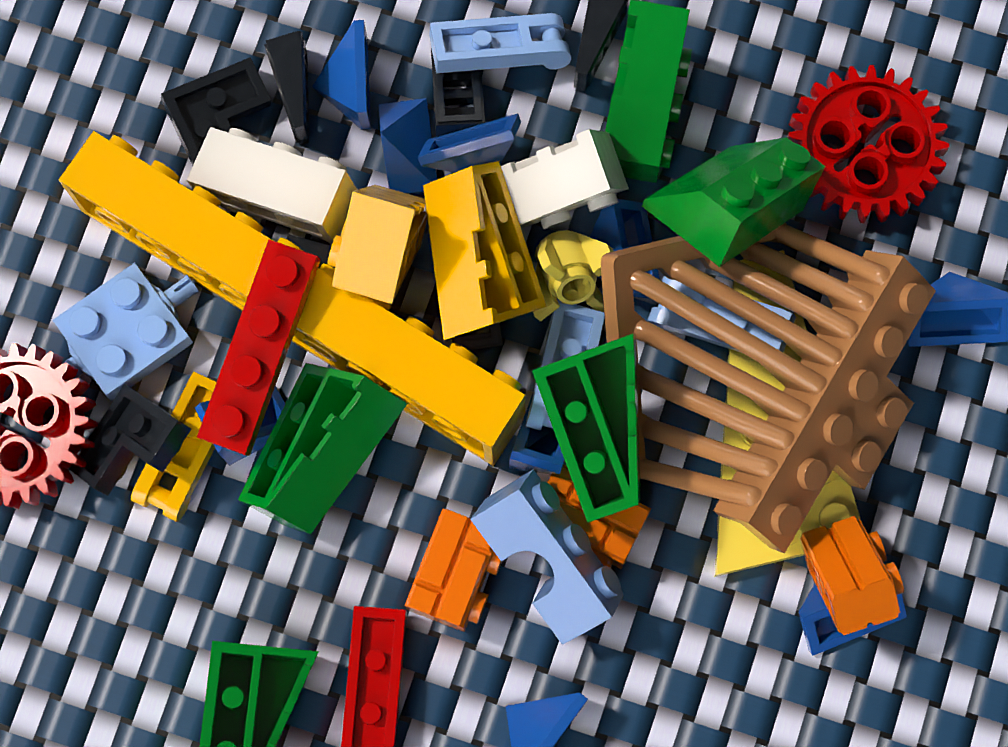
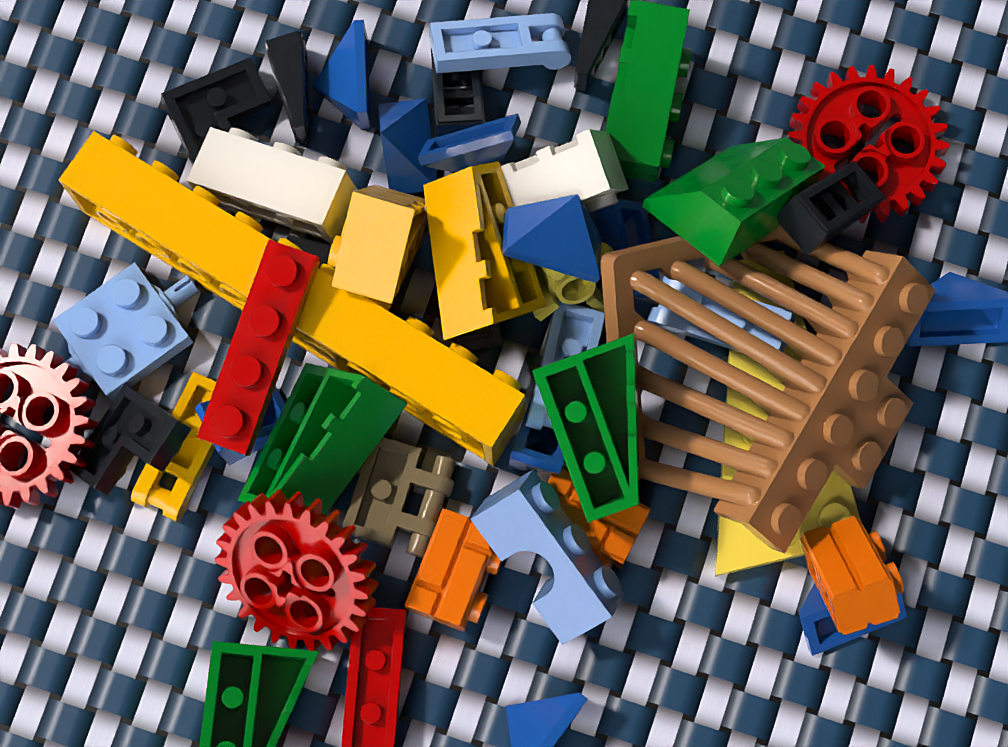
none -> red gear [215,490,379,651]
none -> dark tan plate [342,437,456,558]
none -> blue slope [502,194,601,283]
none -> black slope [777,161,886,254]

